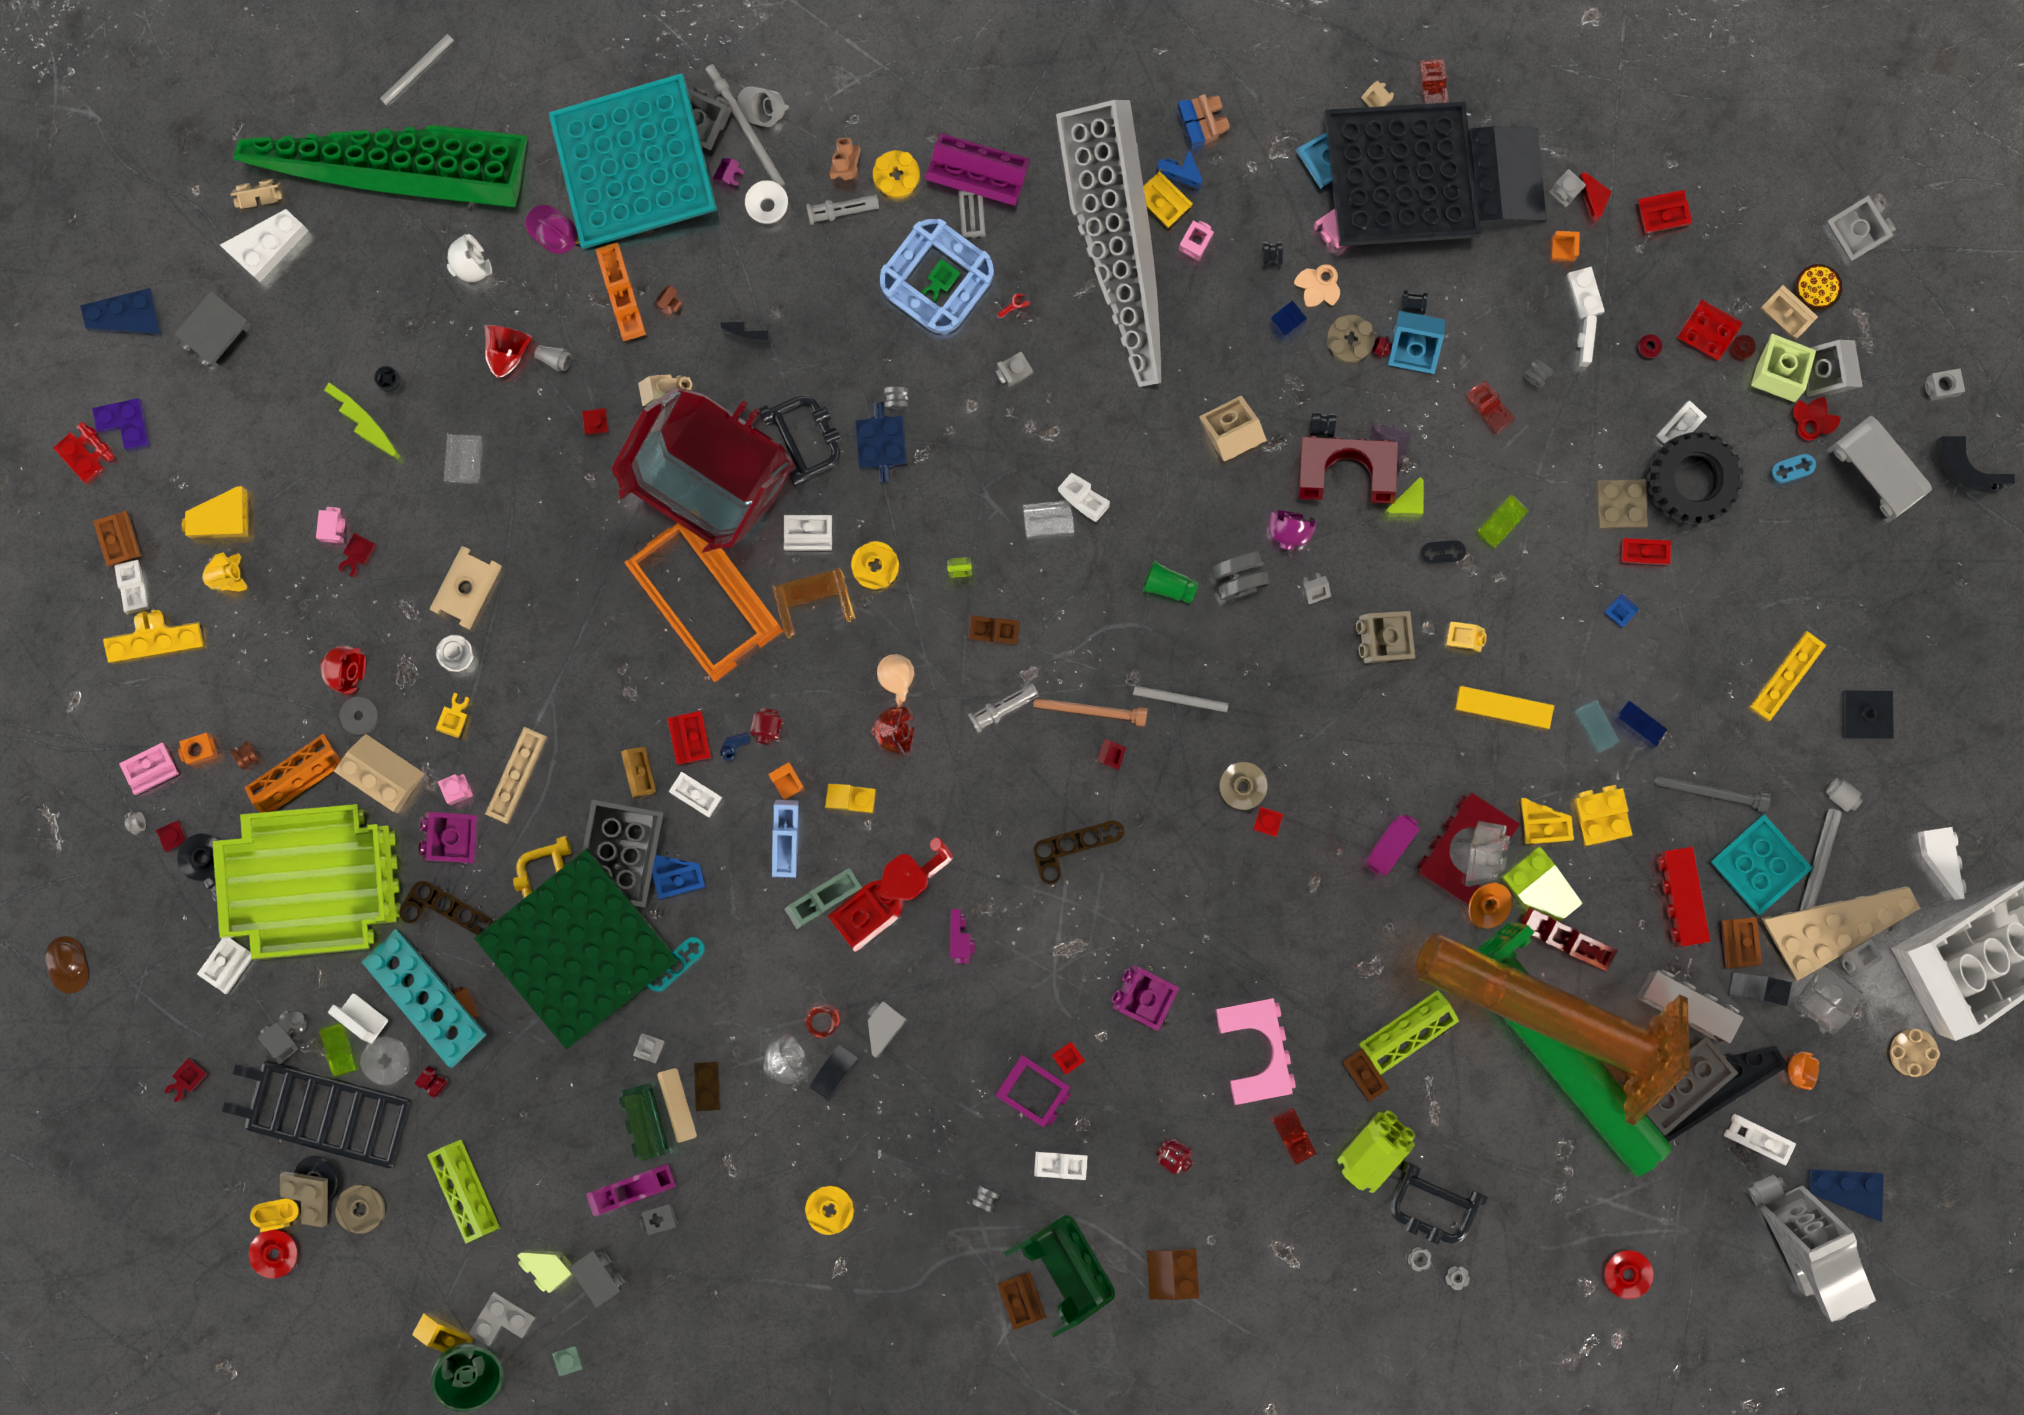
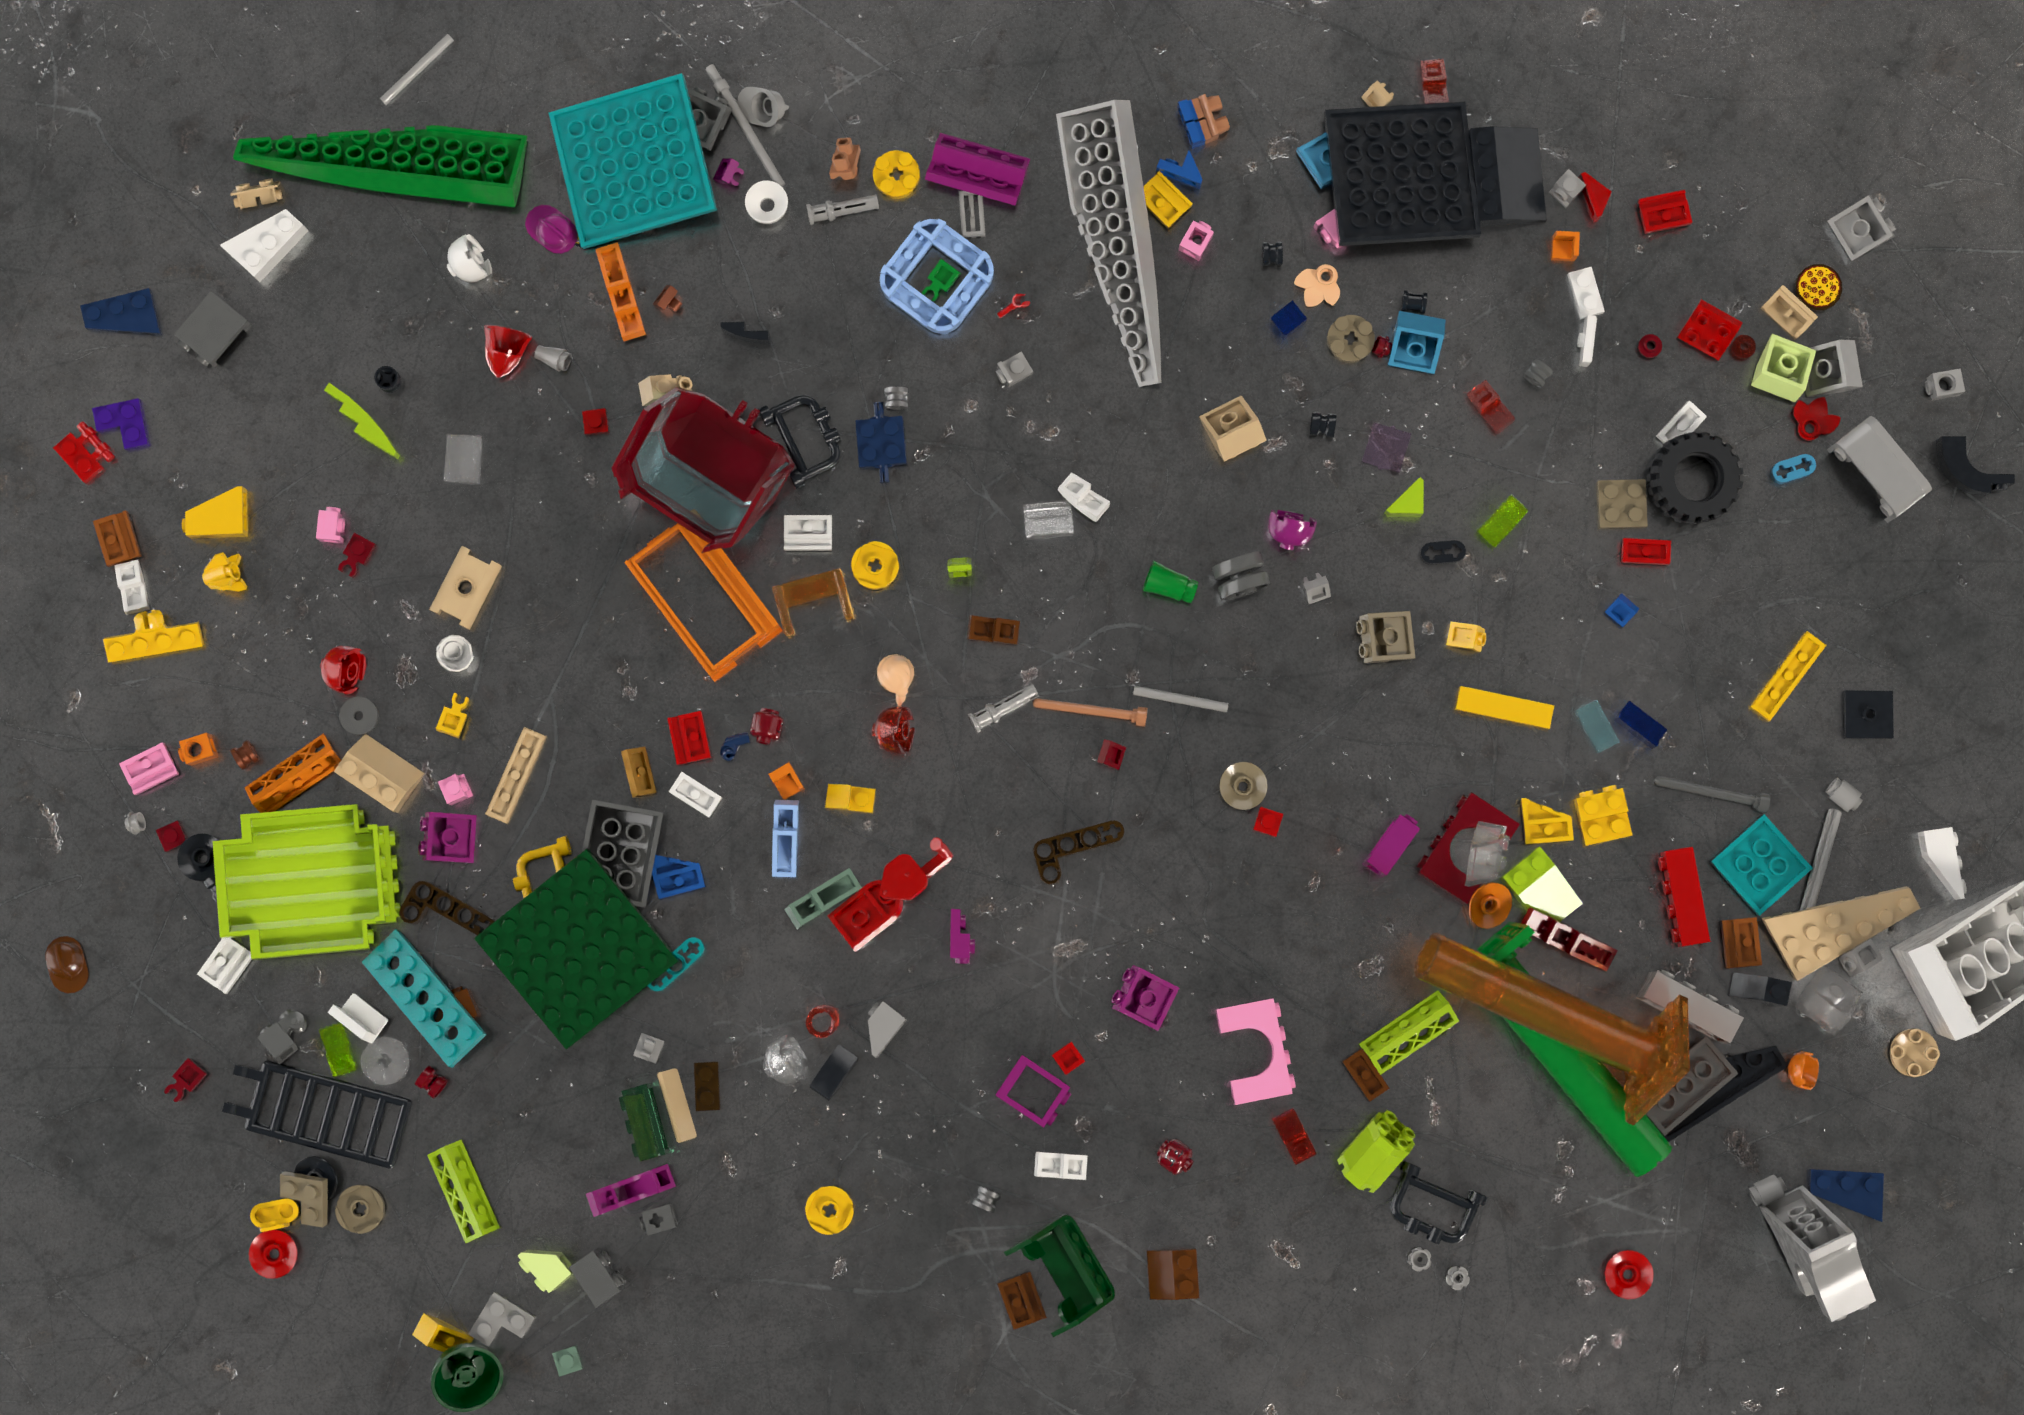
arch [1299,436,1398,504] -> none
white plate [1723,1114,1796,1166] -> none

